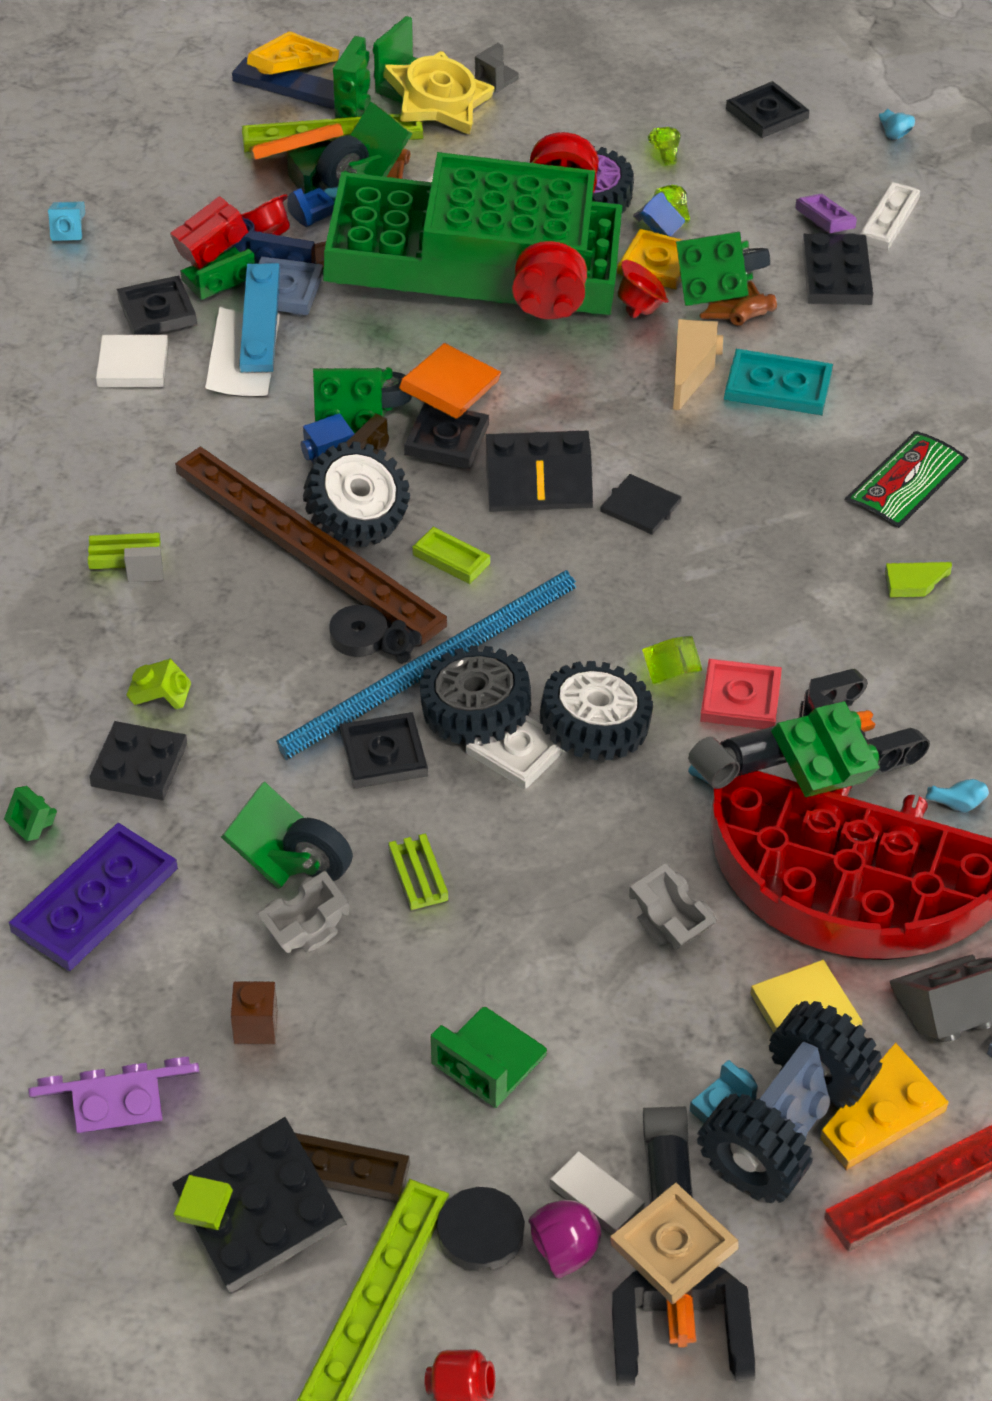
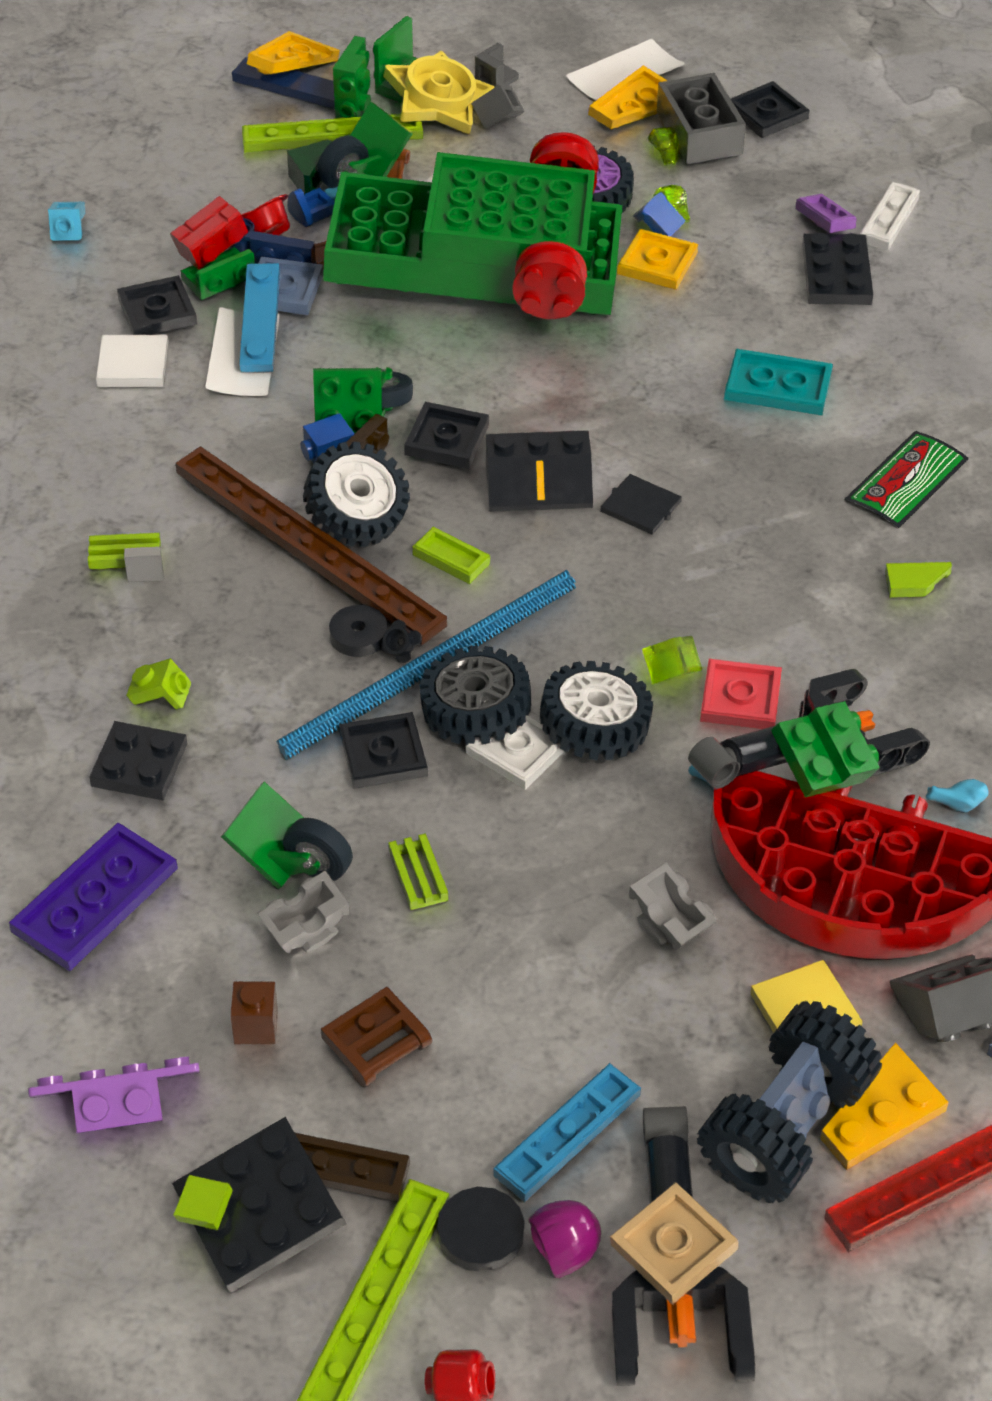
green tile [4,786,57,841] -> none
orange tile [249,123,344,160] -> none
orange tile [399,343,501,419] -> none
green bracket [430,1007,547,1108] -> none
white tile [550,1151,645,1235] -> none
red piece [617,260,669,319] -> none
tan slope [673,319,723,410] -> none
green plate [676,231,771,306] -> none
medium azure bracket [689,1060,758,1123] -> none
dark orange arm [699,281,777,326] -> none
medium azure animal [879,109,915,140] -> none
none -> reddish brown plate [321,986,433,1088]
none -> dark grey panel [471,84,525,128]
none -> dark azure plate [493,1063,641,1202]
none -> white sticker [566,39,685,100]
none -> yellow wing [588,65,668,129]
none -> dark grey brick [657,73,746,164]

